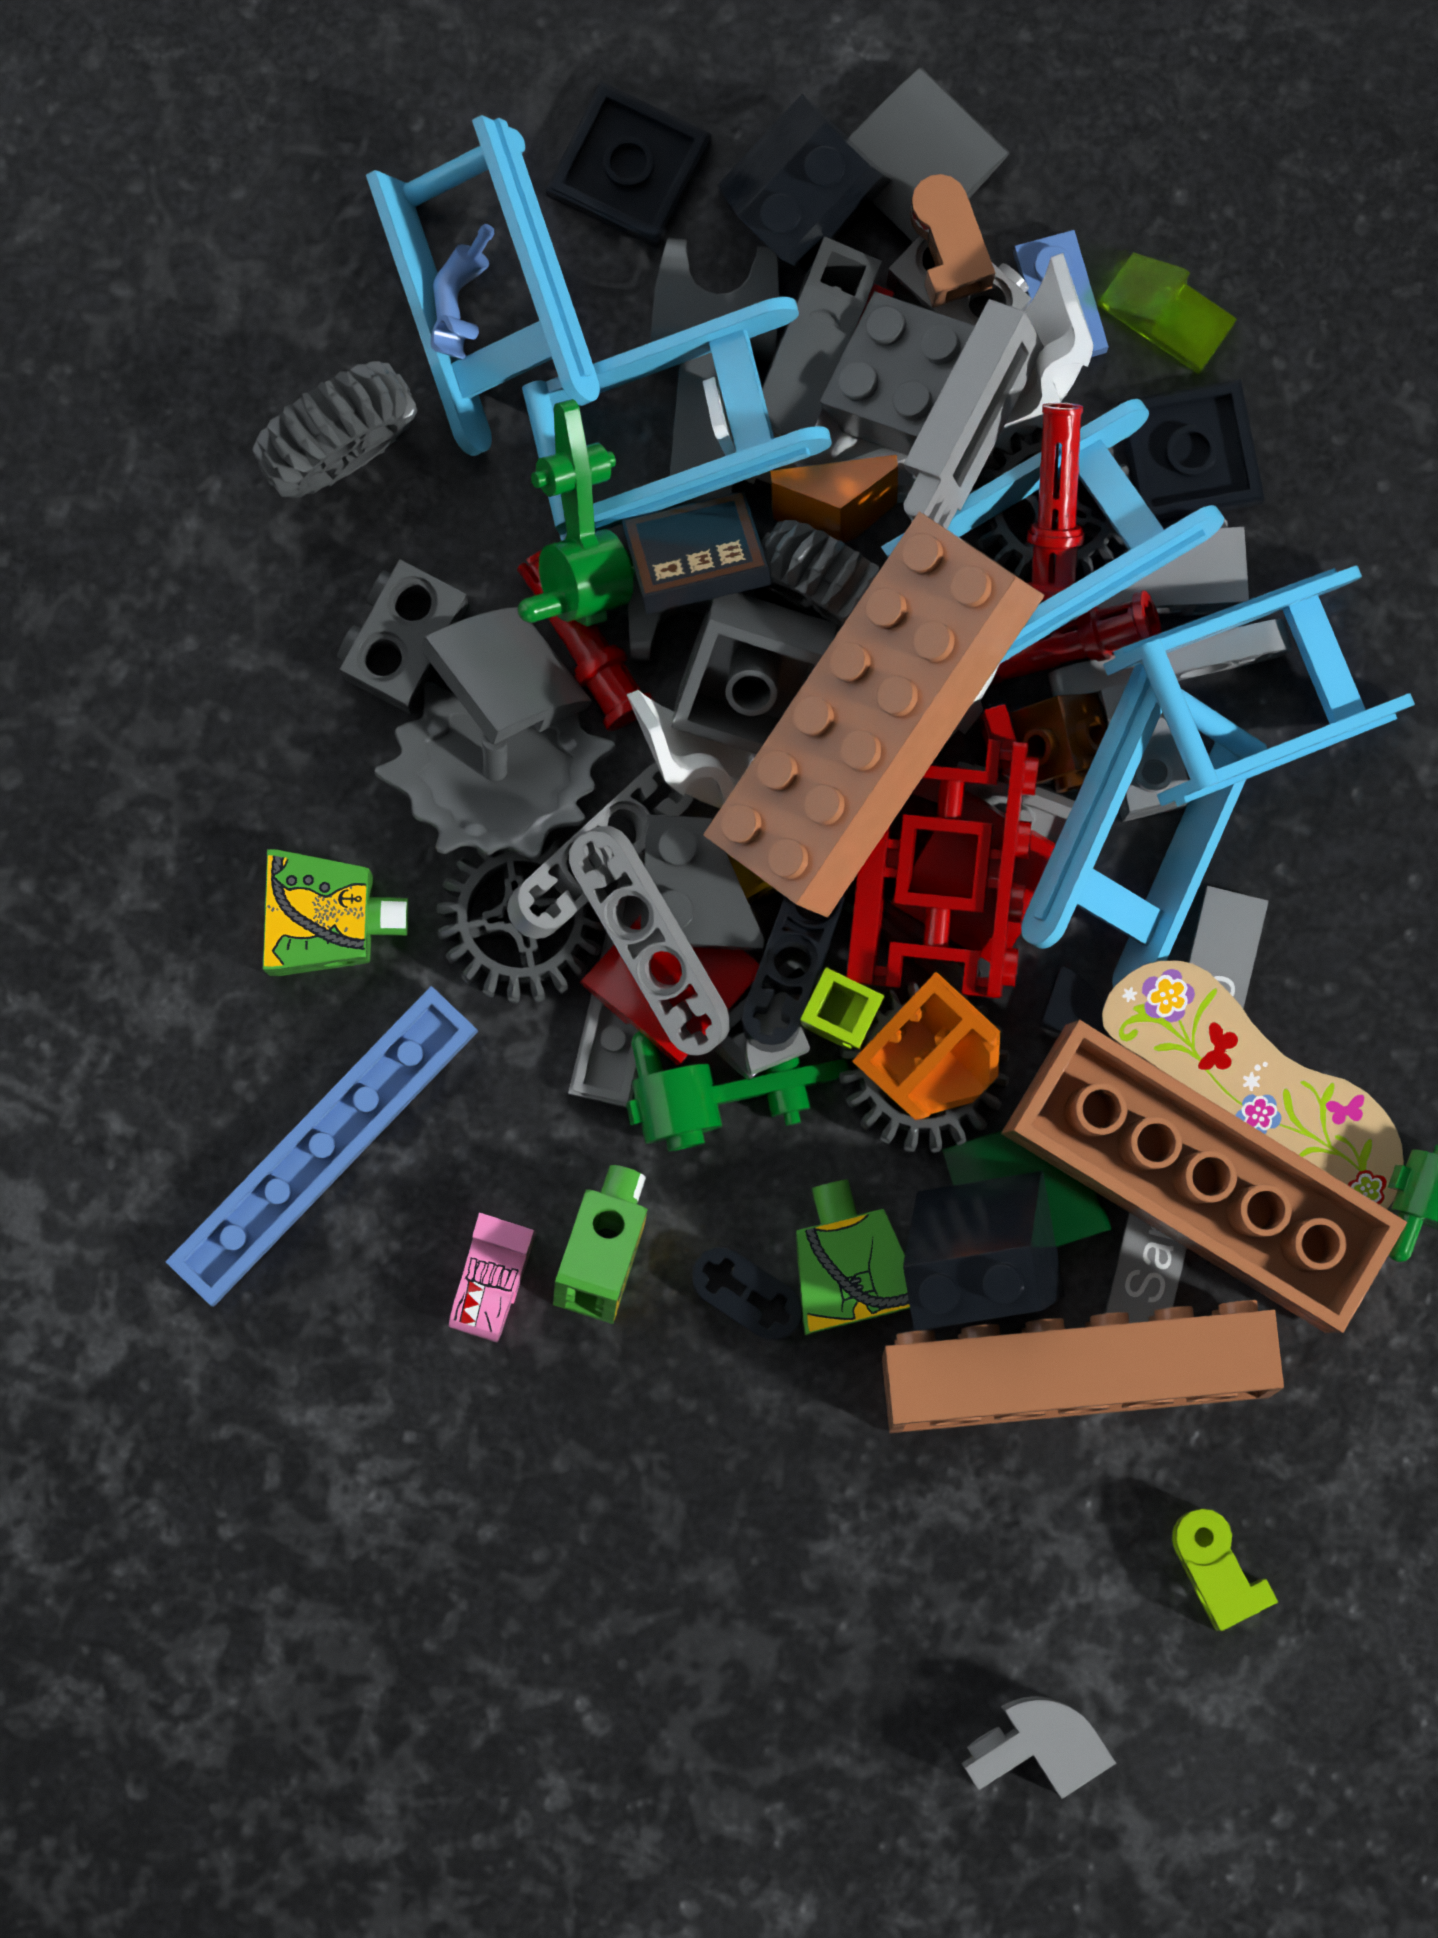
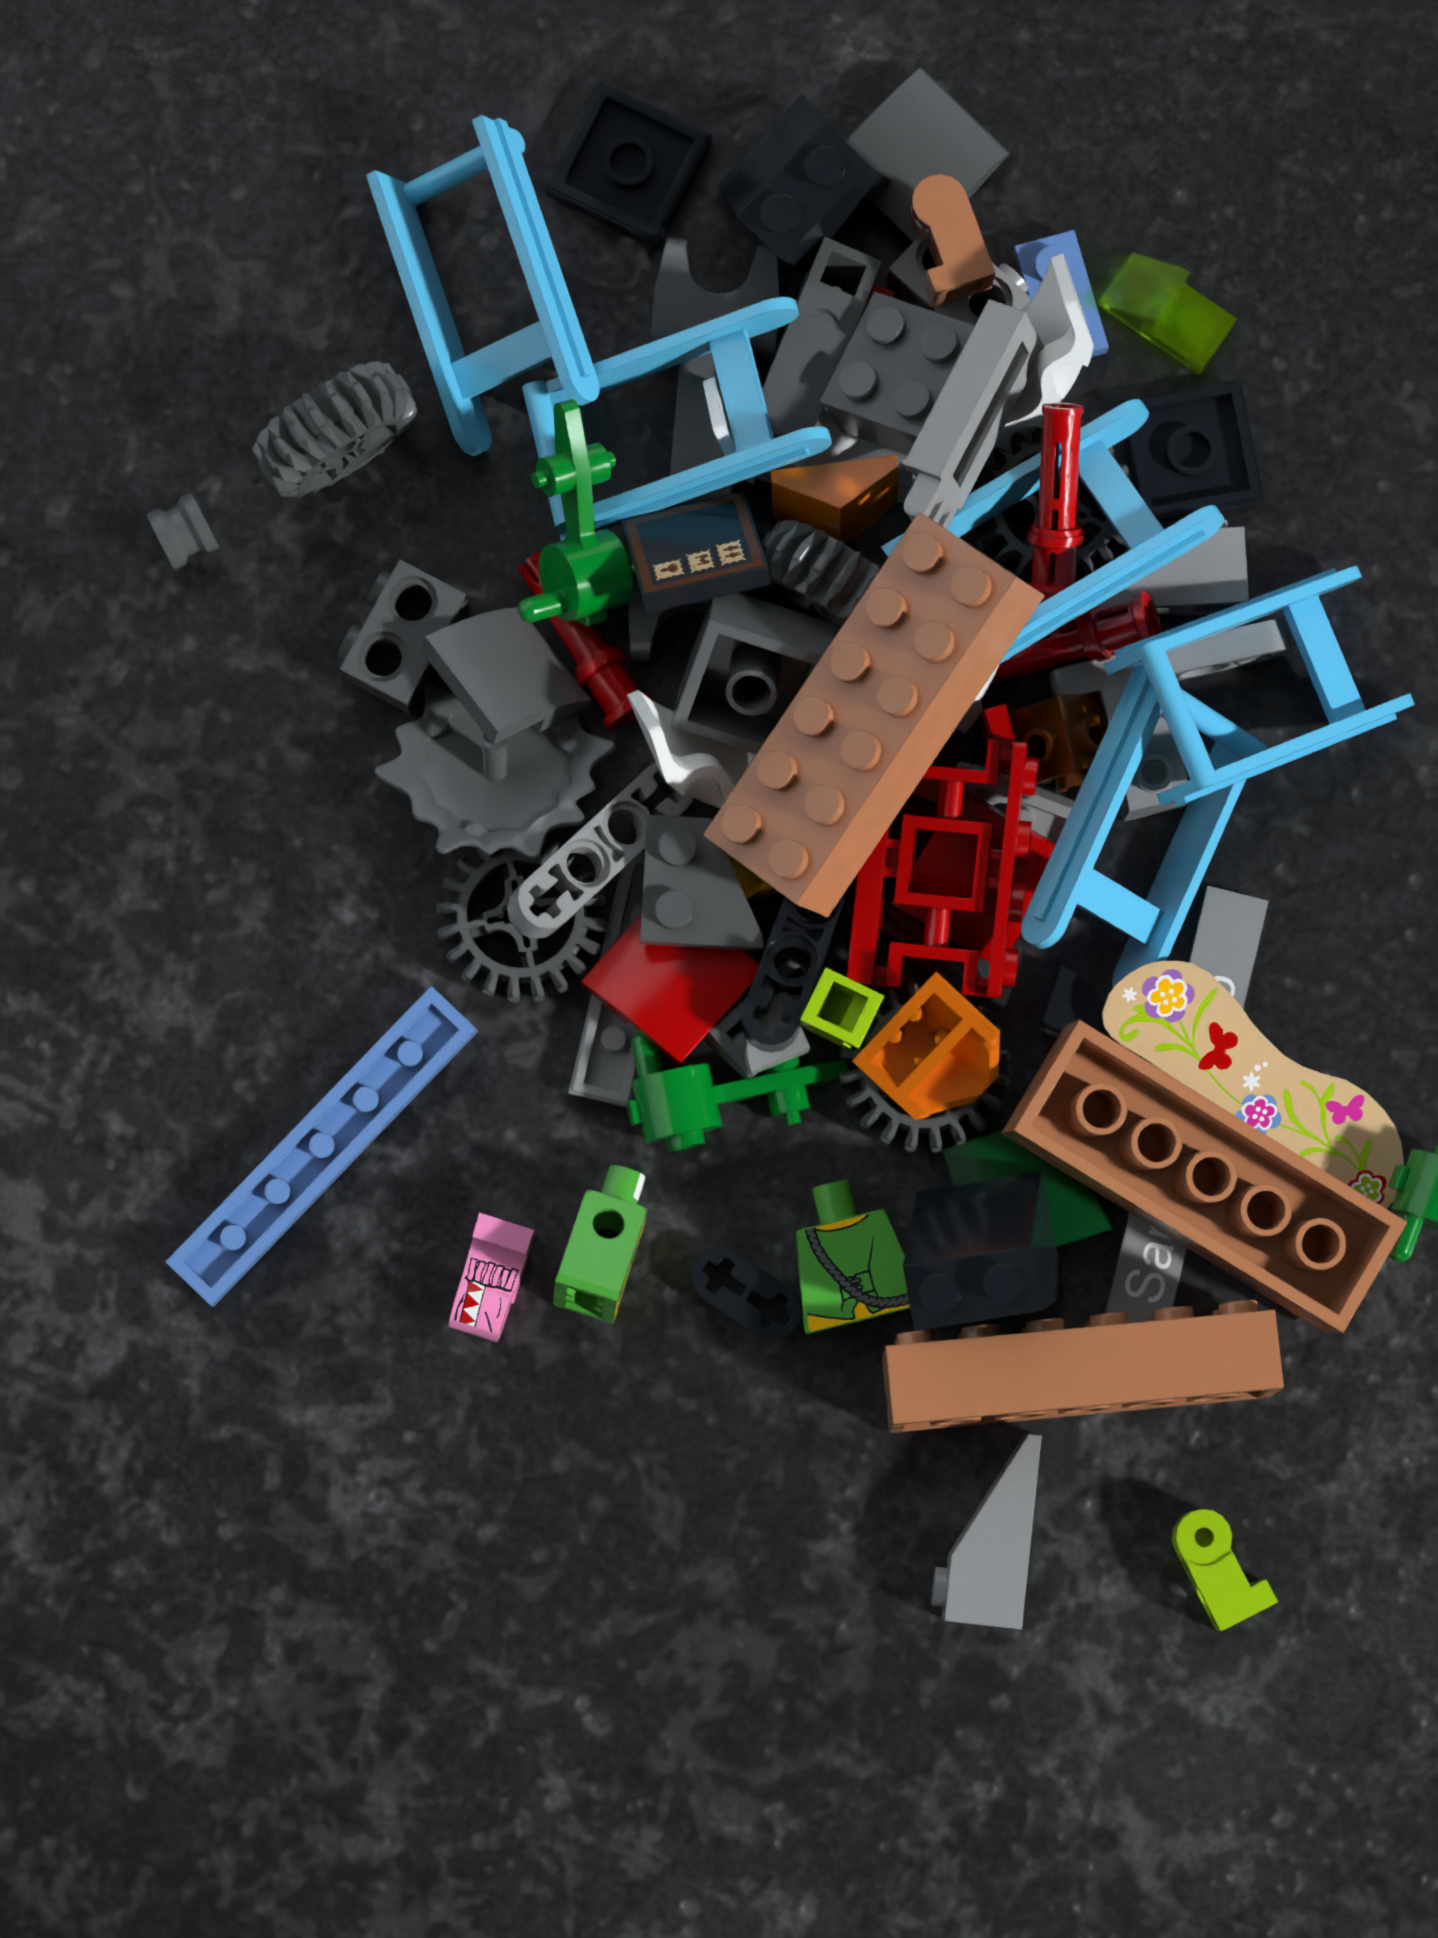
torso [263,849,409,976] -> none
medium blue piece [430,224,494,360] -> none
light grey beam [569,826,731,1055] -> none
light grey brick [961,1696,1116,1799] -> none
none -> dark grey wheel [146,492,219,570]
none -> light grey slope [931,1434,1042,1630]

